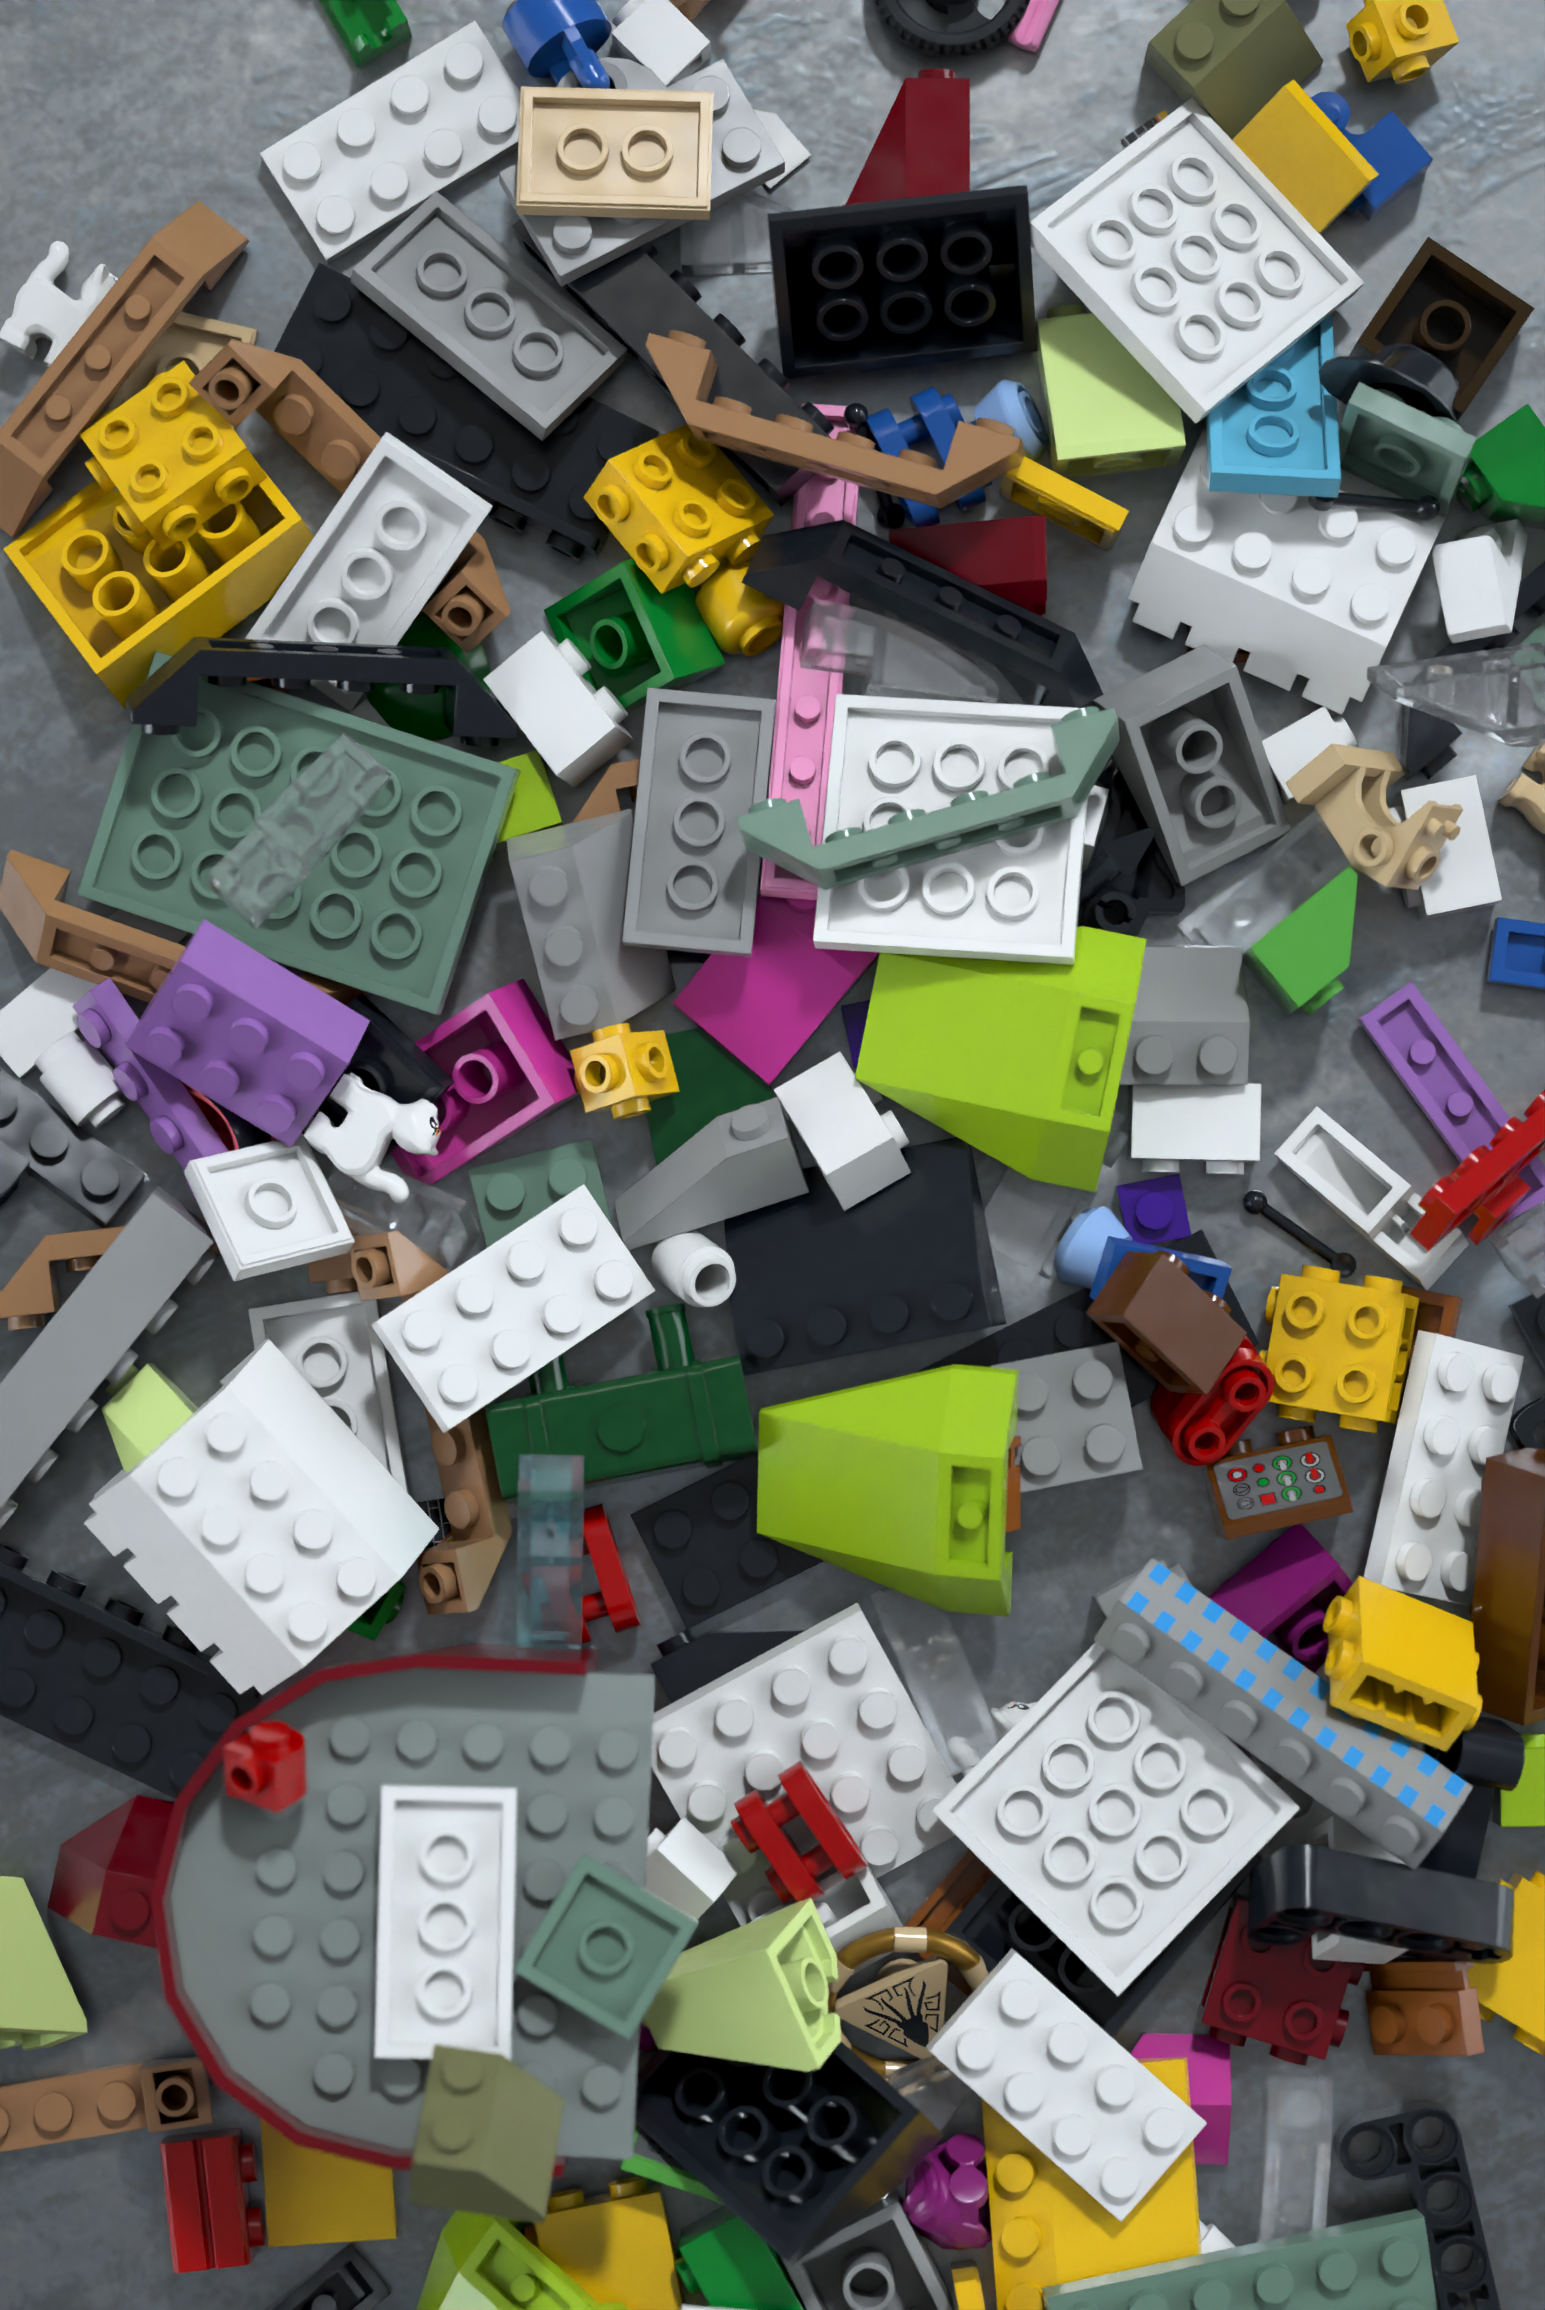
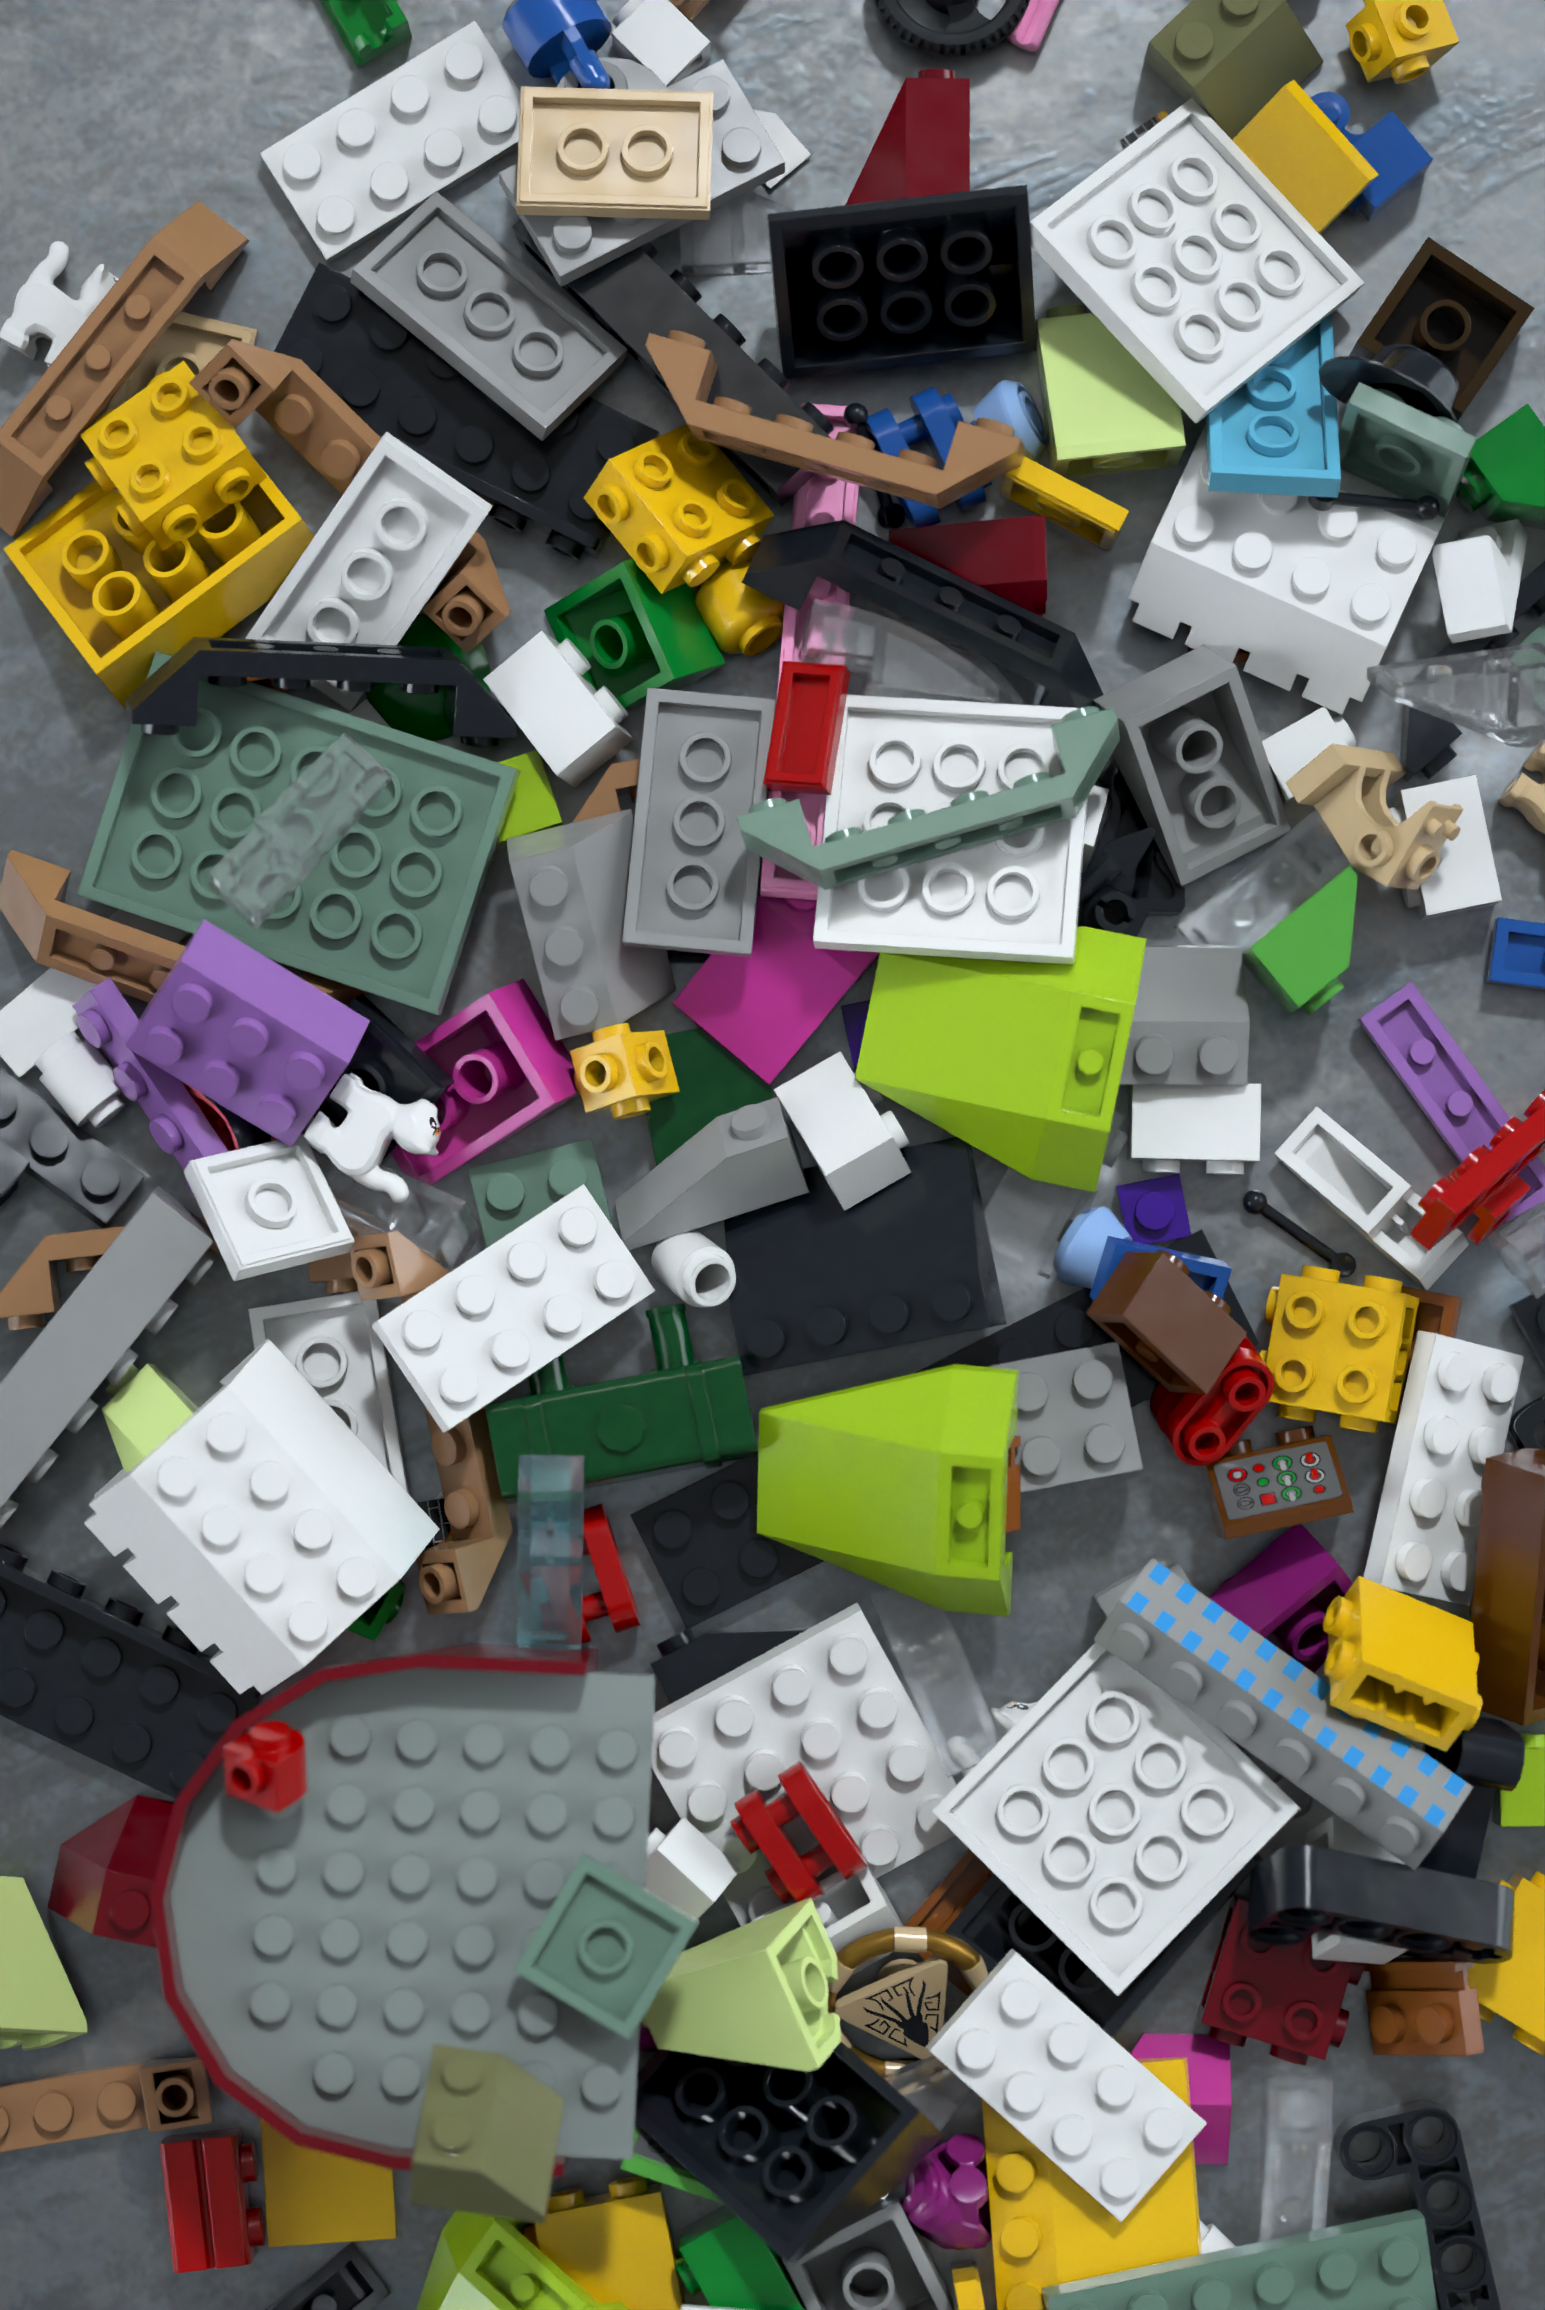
white plate [375,1784,518,2060] -> none
none -> red tile [763,661,850,795]

